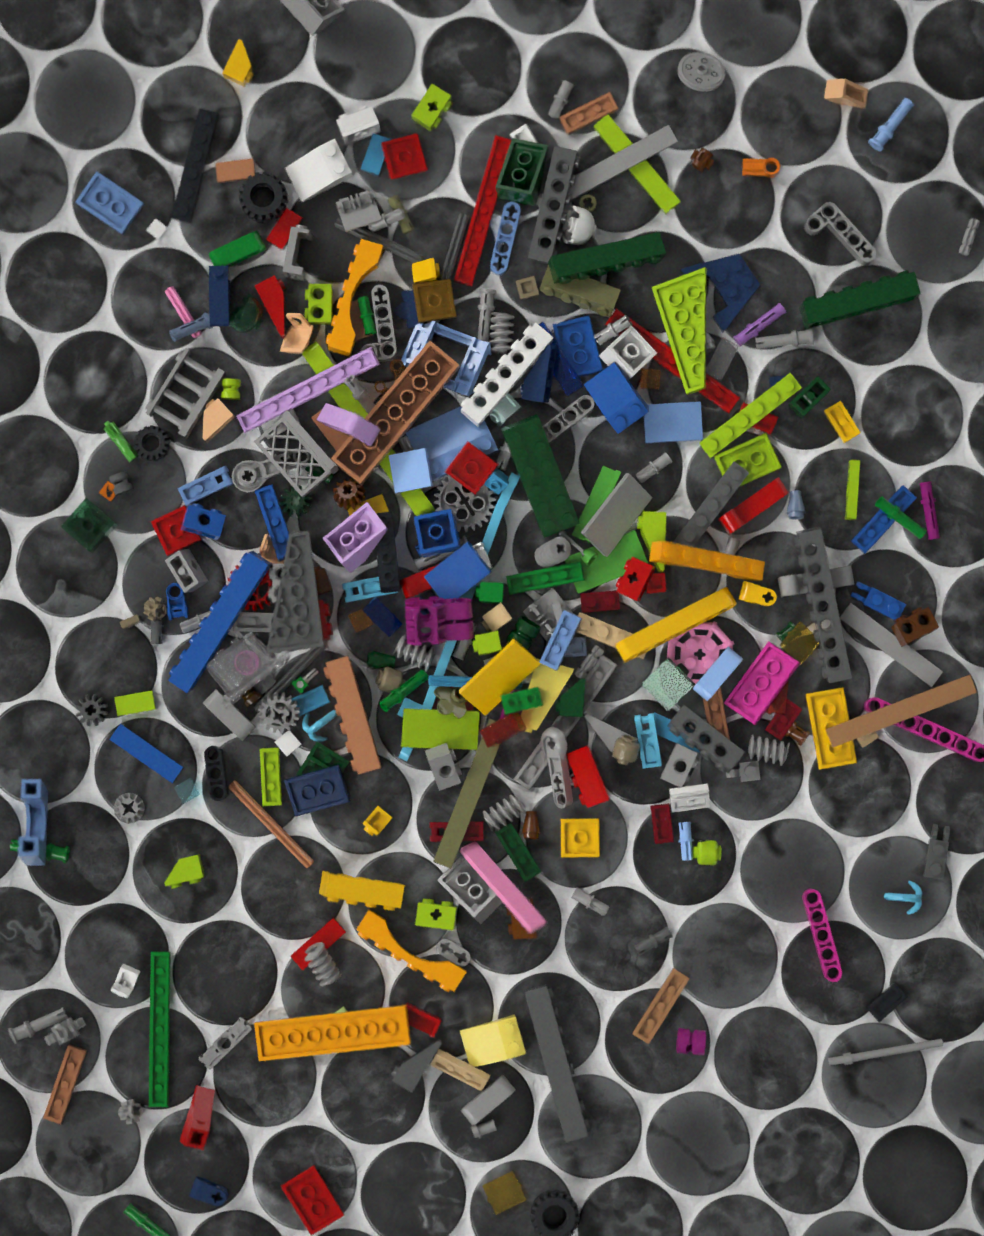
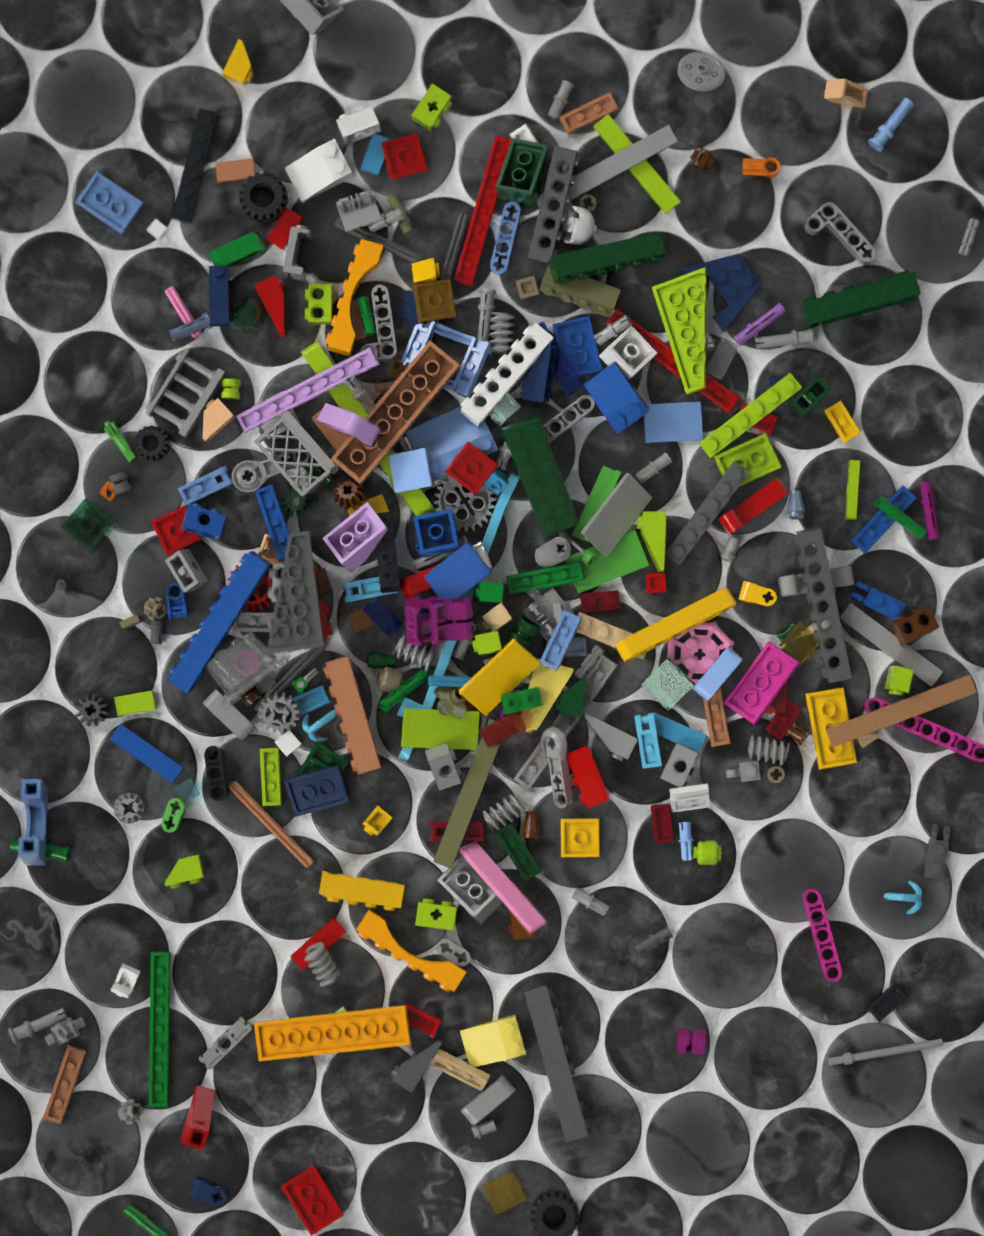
light grey axle [180,611,211,633] -> none
light nougat piece [280,313,314,354] -> none
dark tan head [612,735,640,765] -> none
red brick [616,556,656,602] -> none
medium nougat plate [632,968,690,1044] -> none
clear orange tile [640,369,661,390] -> none
light orange arch [649,541,765,581] -> none
dark grey brick [668,705,745,773] -> none
none -> bright green beam [161,797,187,833]
none -> dark tan bush [767,766,785,783]
none -> lime brick [884,666,913,696]

